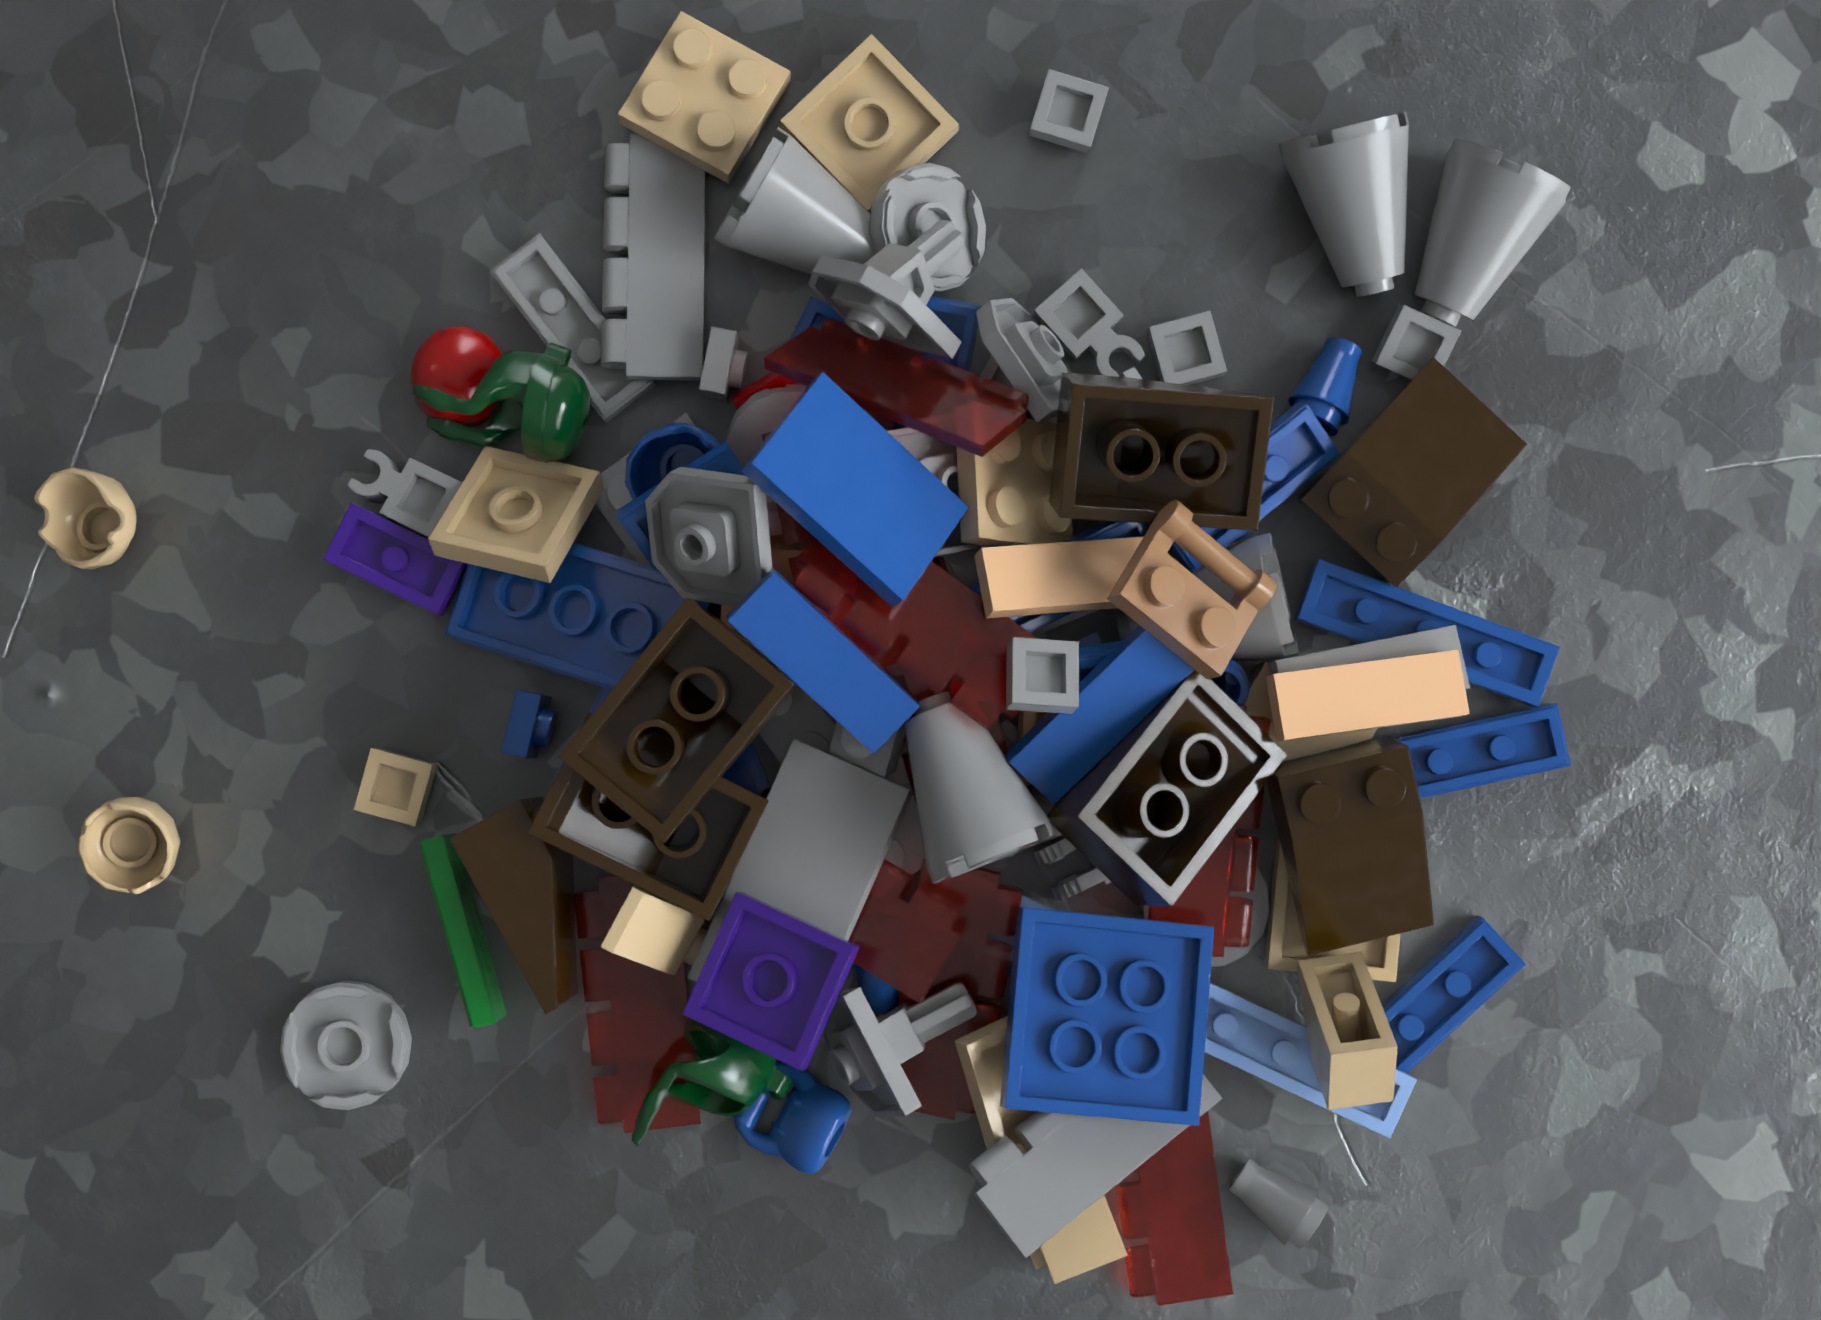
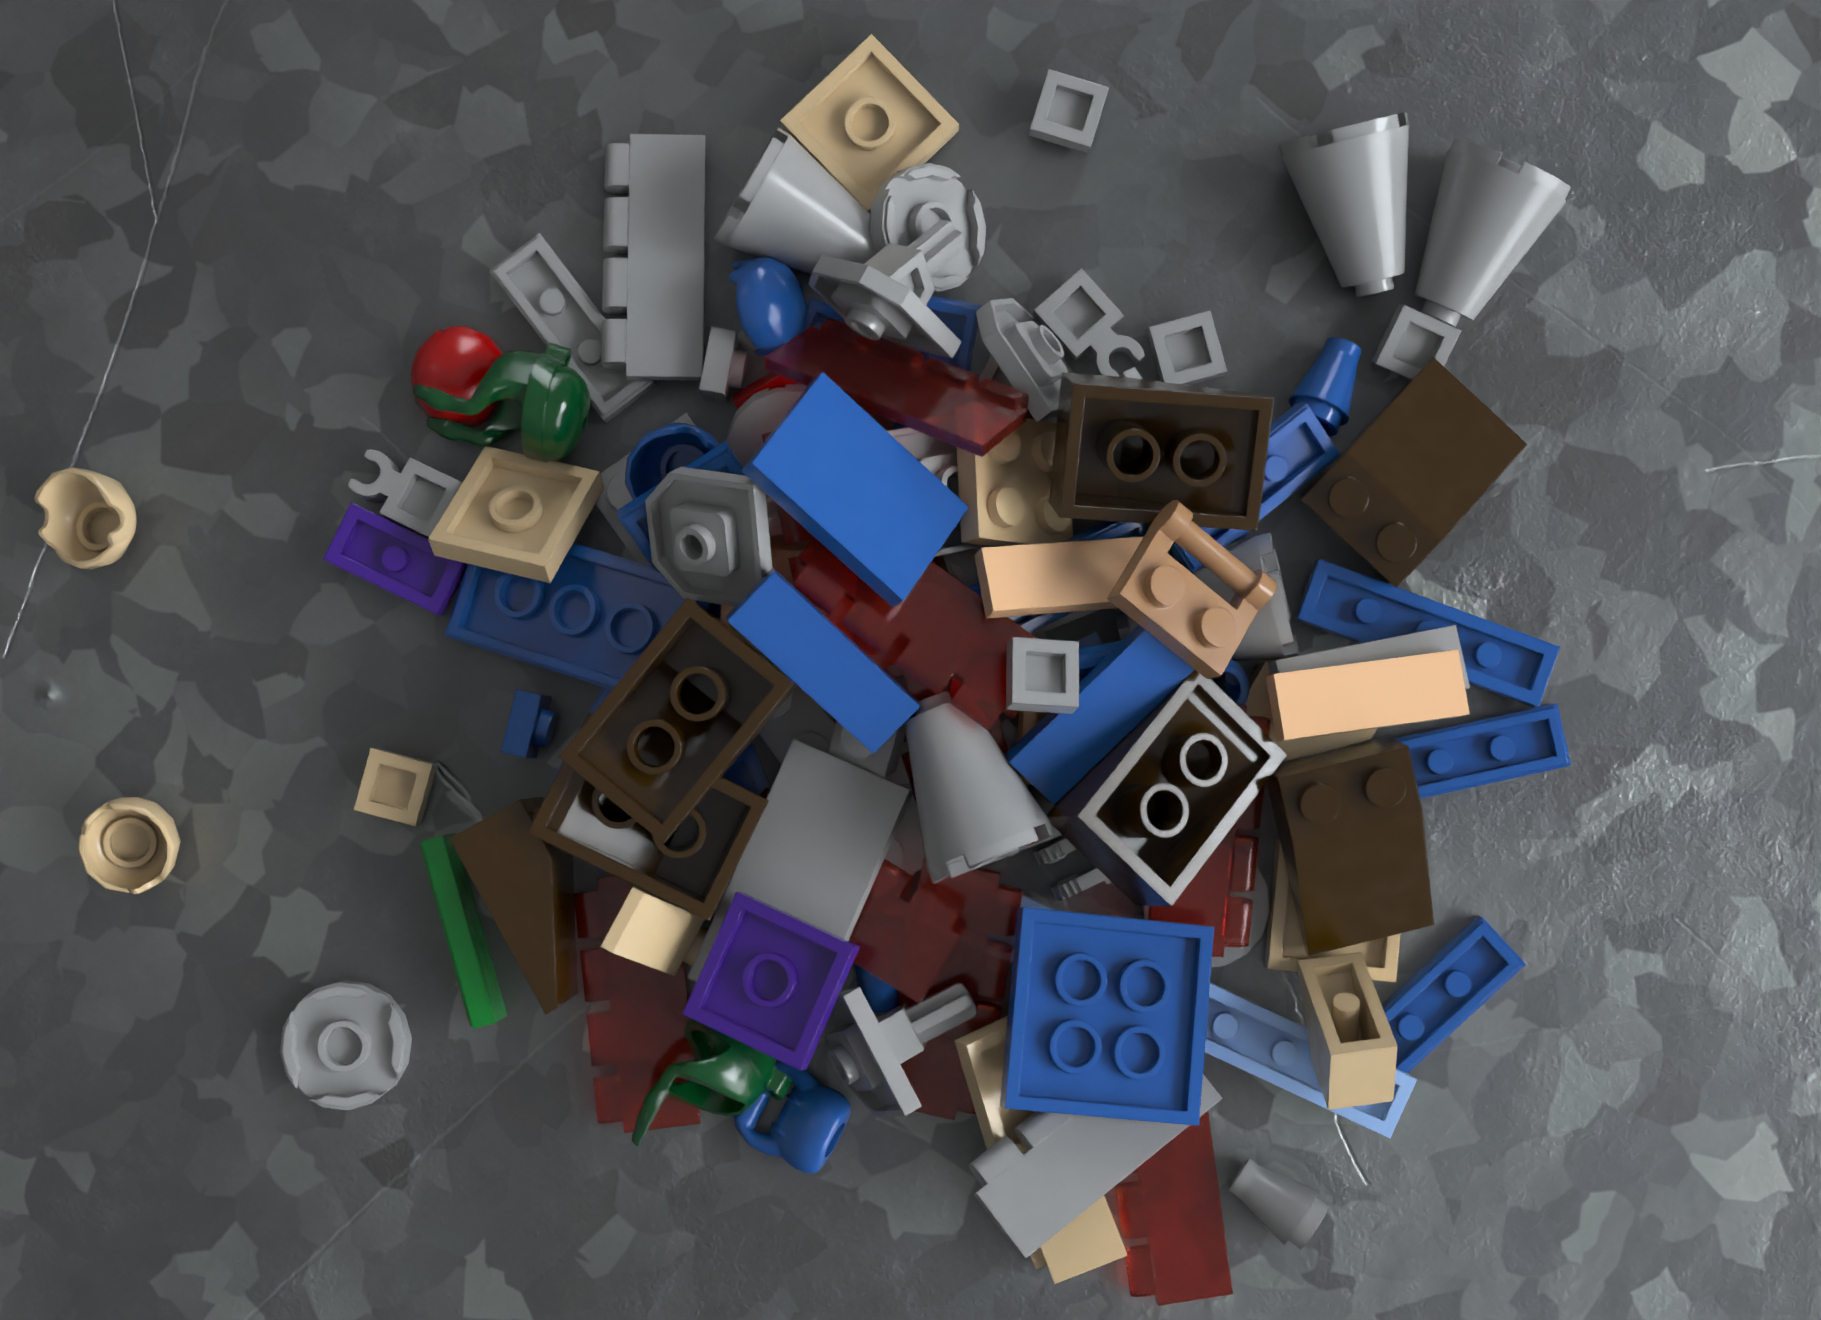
tan plate [618,11,791,184] -> none
none -> blue hair [729,257,807,356]

